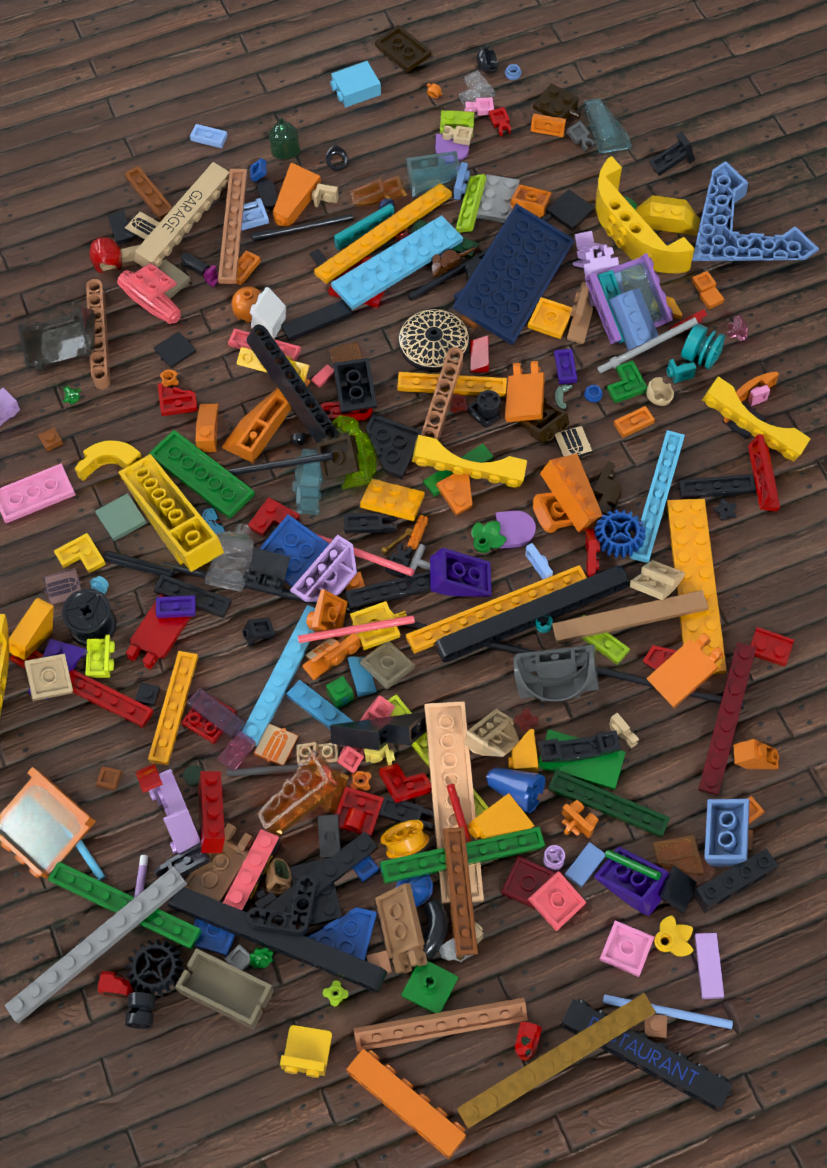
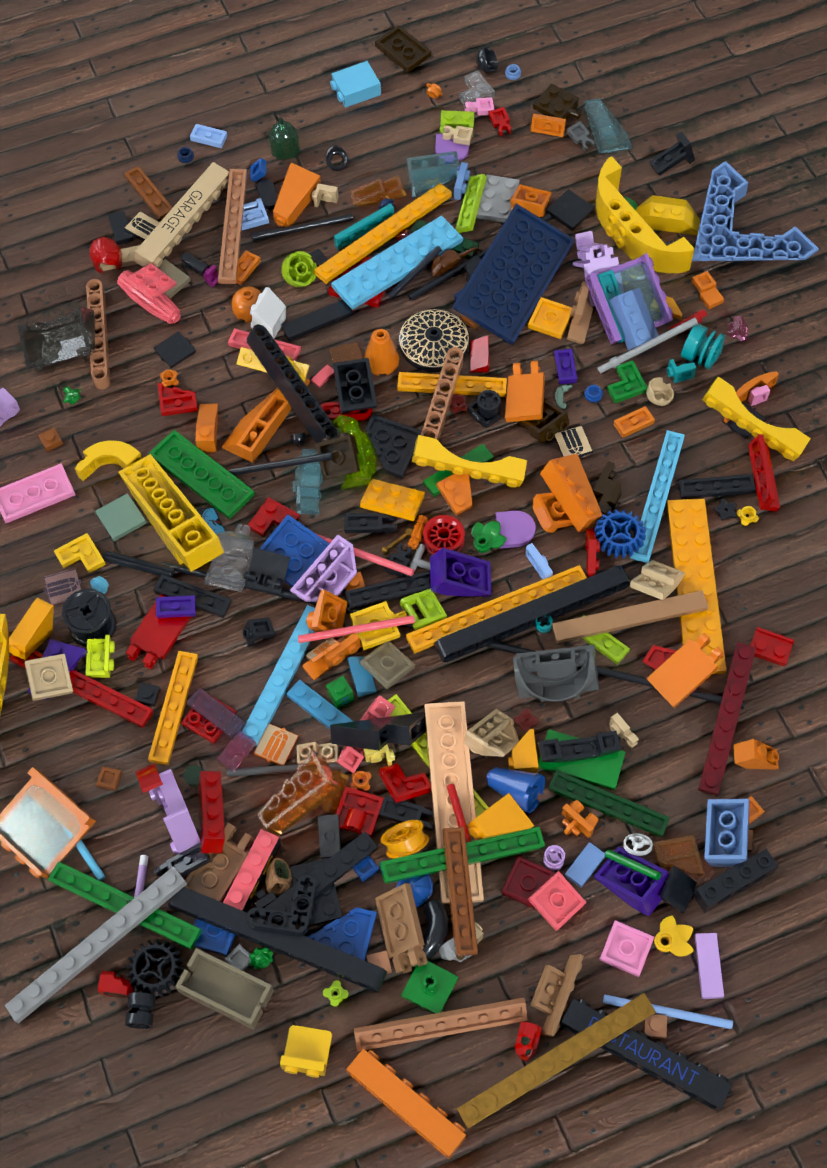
none -> dark blue plate [177,147,194,163]
none -> lime cylinder [281,251,317,287]
none -> orange cone [364,329,399,376]
none -> black bar [388,246,442,299]
none -> lime plate [399,588,447,631]
none -> red wheel [423,515,465,555]
none -> medium nougat bracket [530,954,584,1037]
none -> white piece [623,833,653,856]
none -> yellow plate [737,506,759,526]

